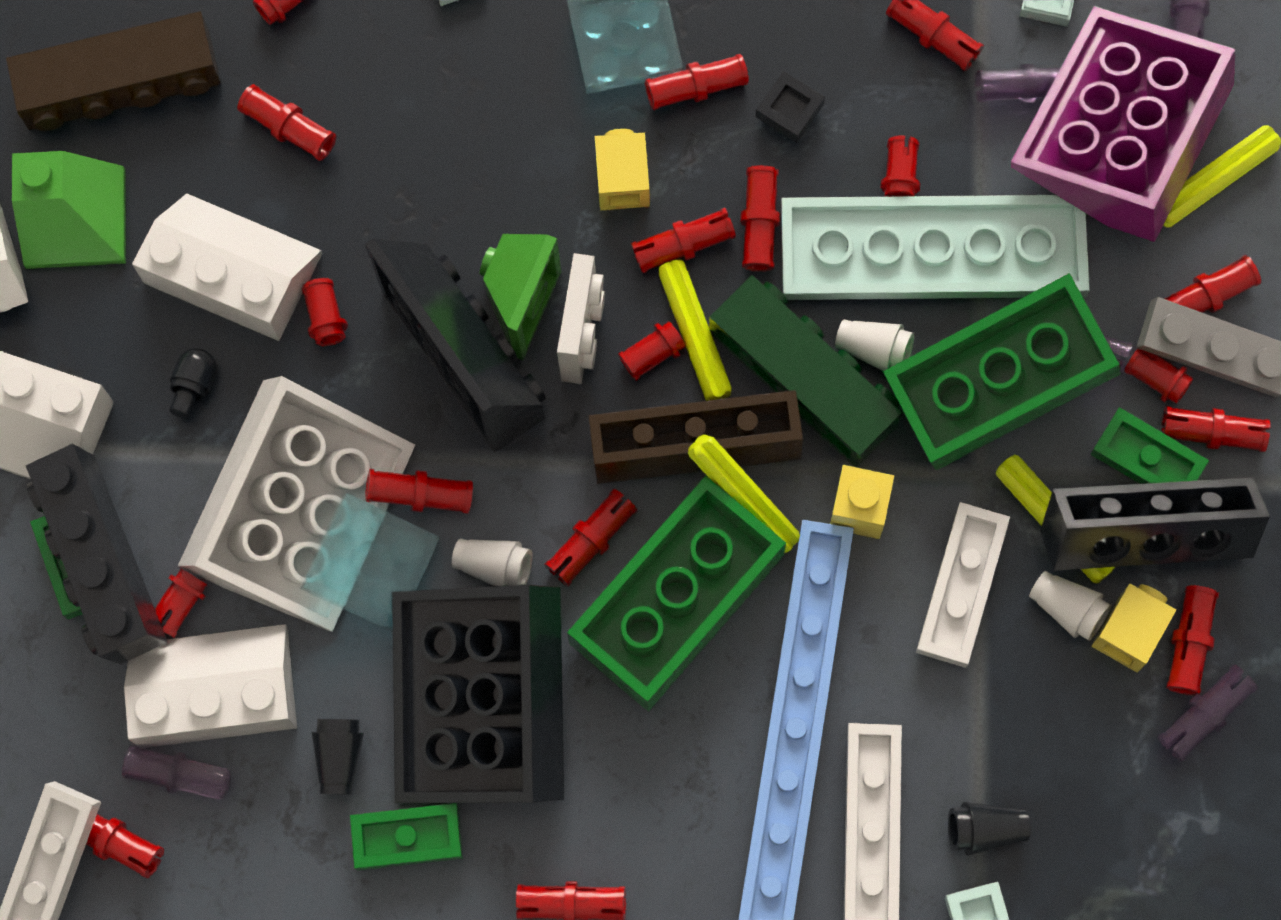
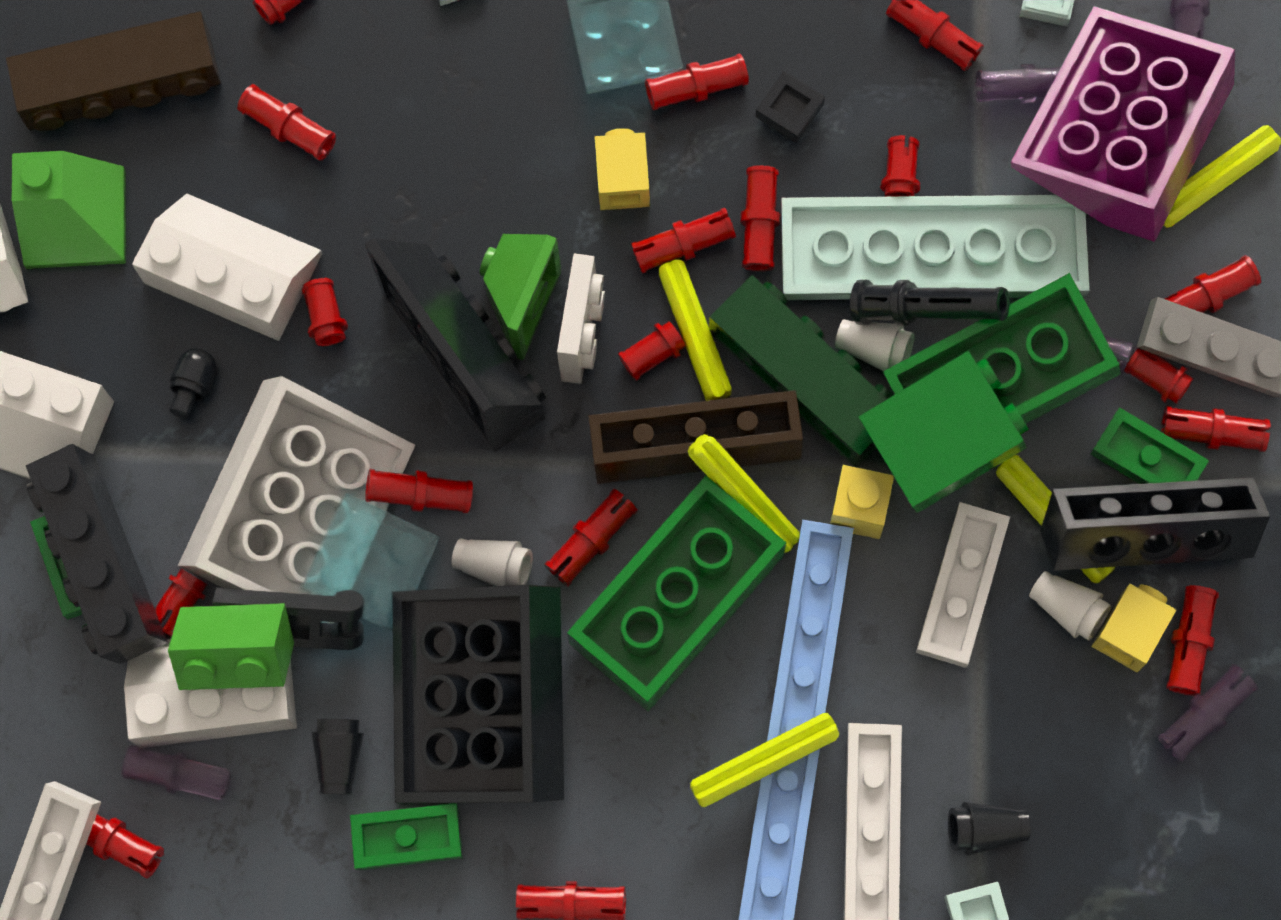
none -> bright green brick [168,603,294,690]
none -> black plate [213,588,364,650]
none -> neon yellow axle [690,713,839,807]
none -> black pin [850,279,1010,326]
none -> green brick [859,351,1029,513]

